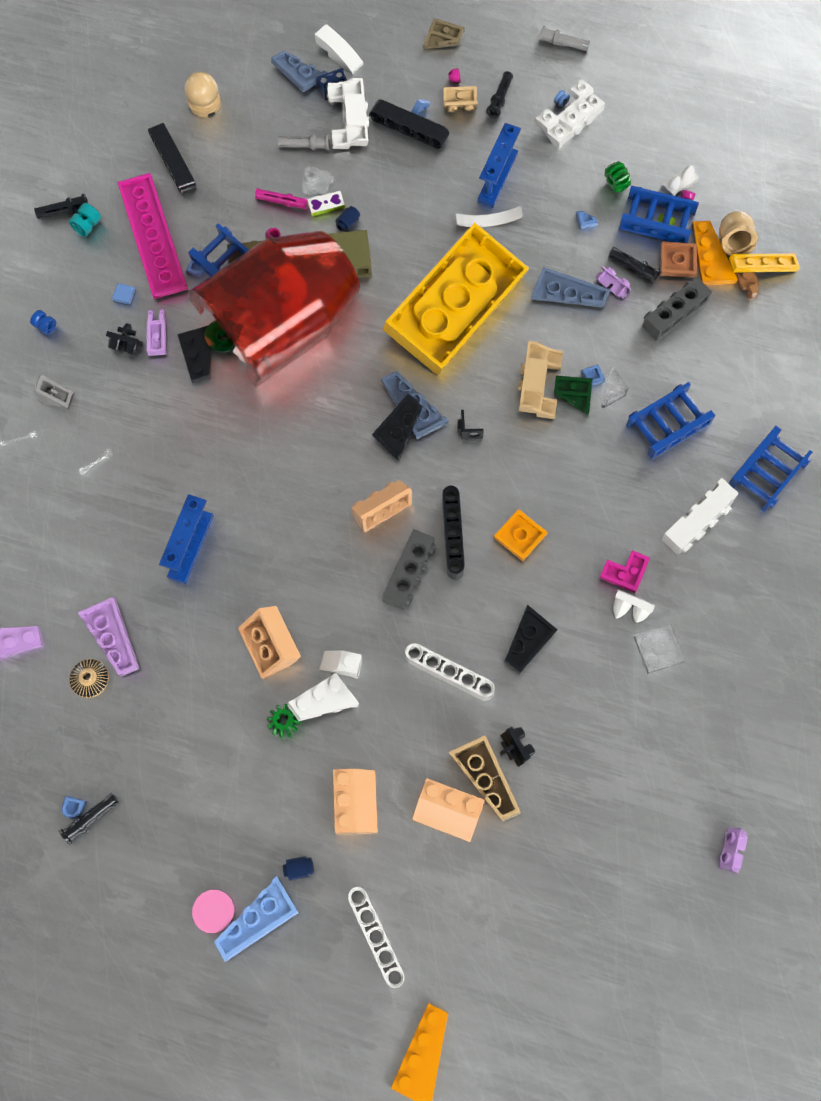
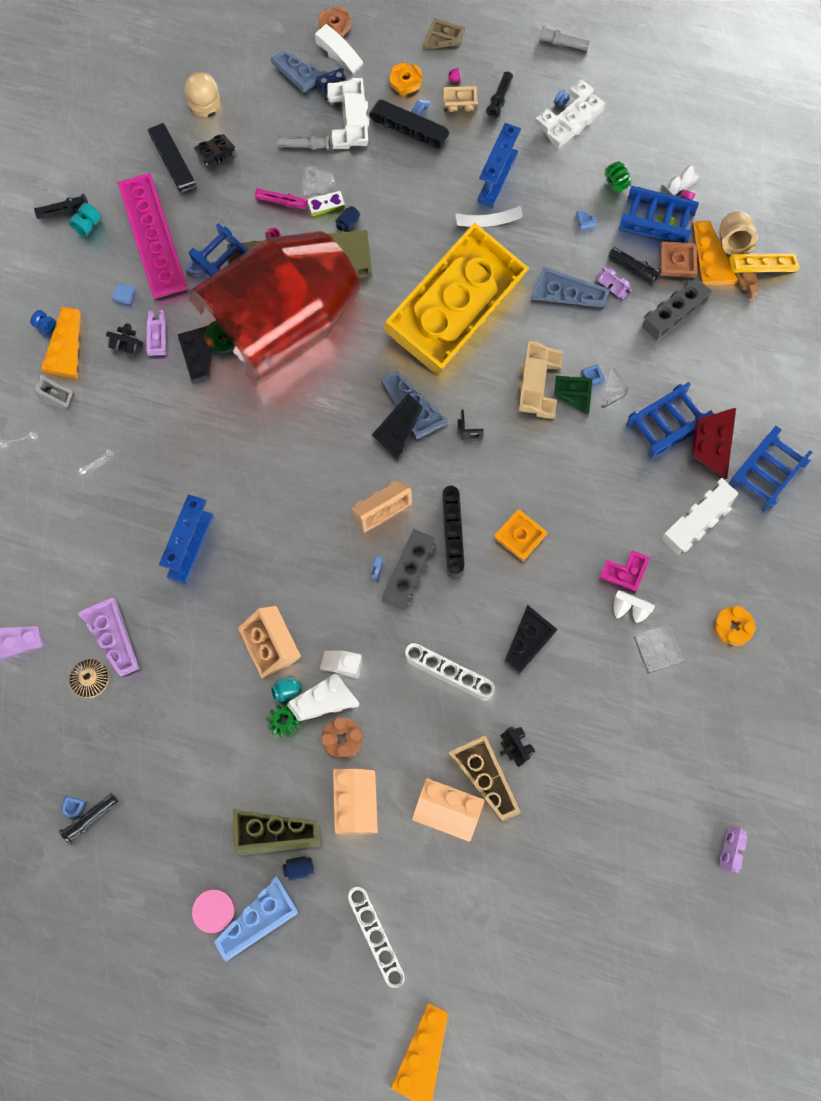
none -> light orange wing [41,307,81,379]
none -> black hinge [194,134,236,168]
none -> olive wedge [233,809,321,856]
none -> teal head [271,676,302,704]
none -> nougat plate [318,7,351,38]
none -> nougat plate [322,718,362,759]
none -> medium blue tile [371,556,383,582]
none -> light orange plate [389,62,422,96]
none -> dark red wing [691,408,736,480]
none -> light orange plate [714,606,756,646]

